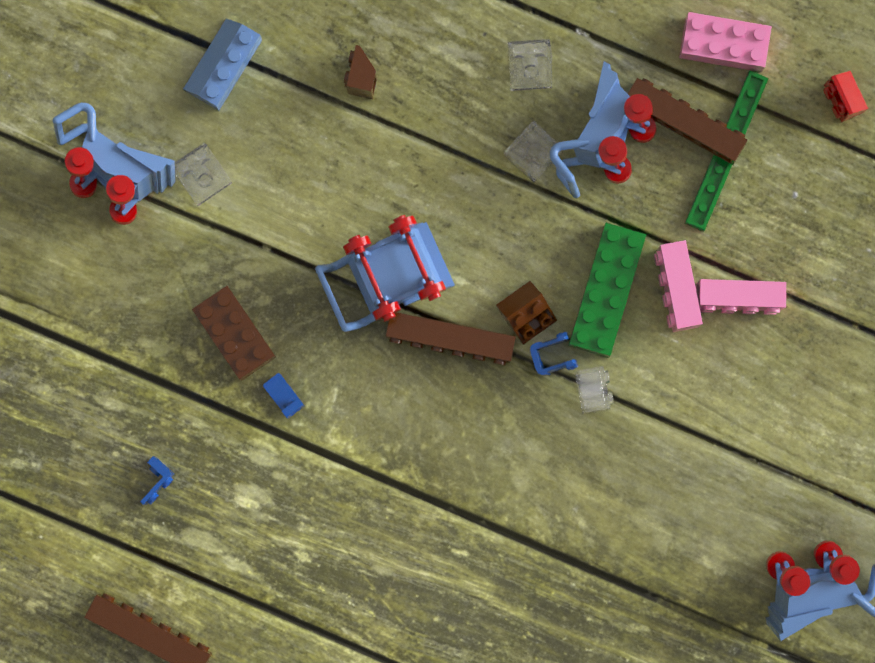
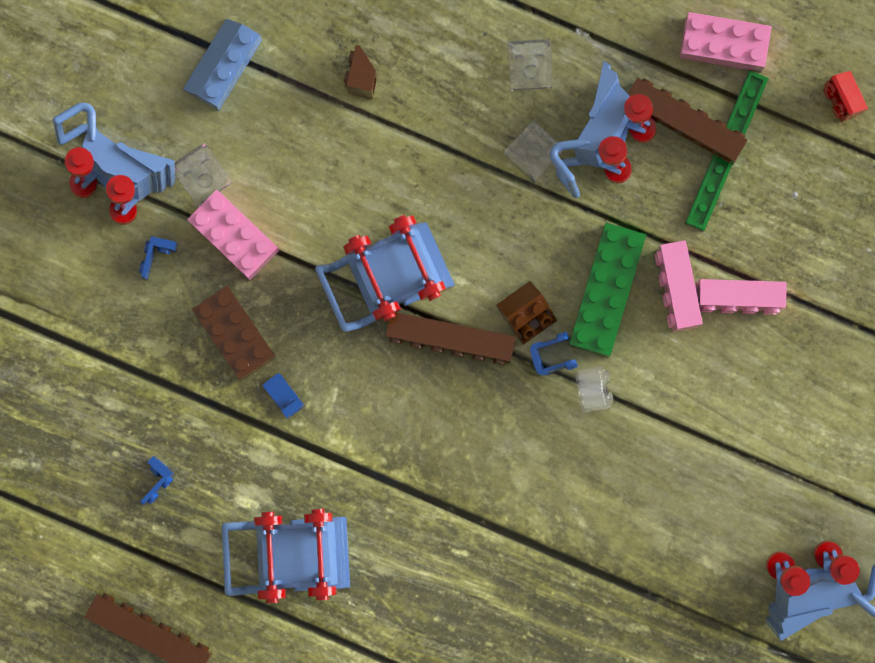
none -> blue bracket [139,236,178,280]
none -> bright pink brick [187,189,280,280]
none -> medium blue piece [222,509,350,603]

